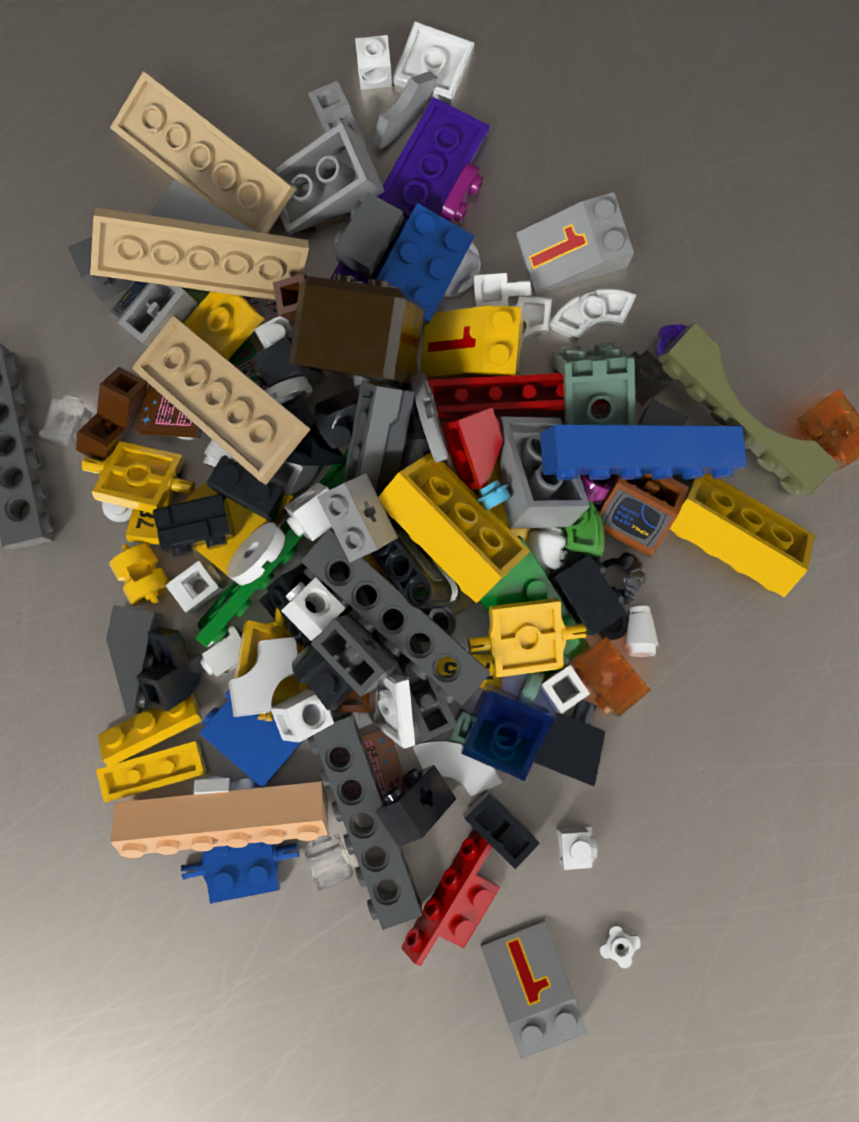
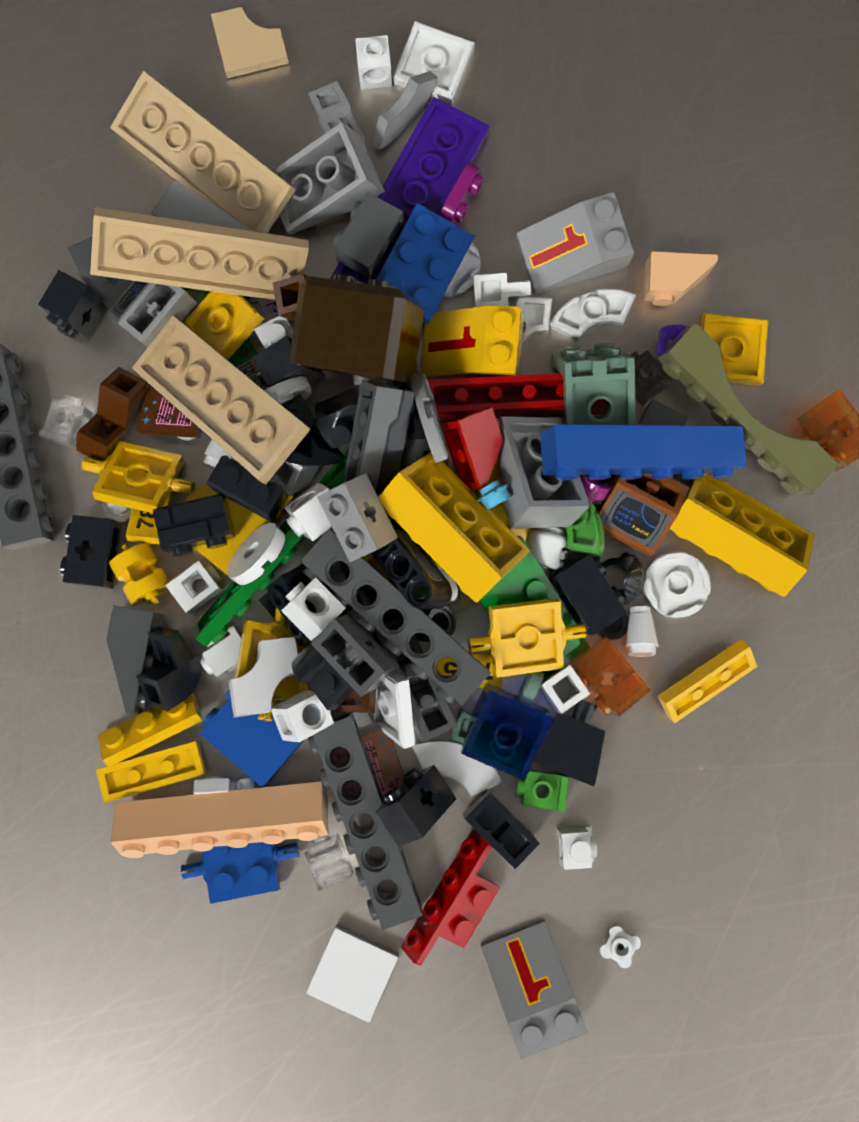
none -> black brick [38,270,108,341]
none -> black brick [60,515,122,589]
none -> tan tile [211,7,289,79]
none -> white tile [306,925,399,1023]
none -> bright green brick [515,769,569,812]
none -> white tile [643,551,711,618]
none -> light nougat slope [644,251,718,306]
none -> yellow plate [658,639,757,724]
none -> yellow tile [699,313,768,386]

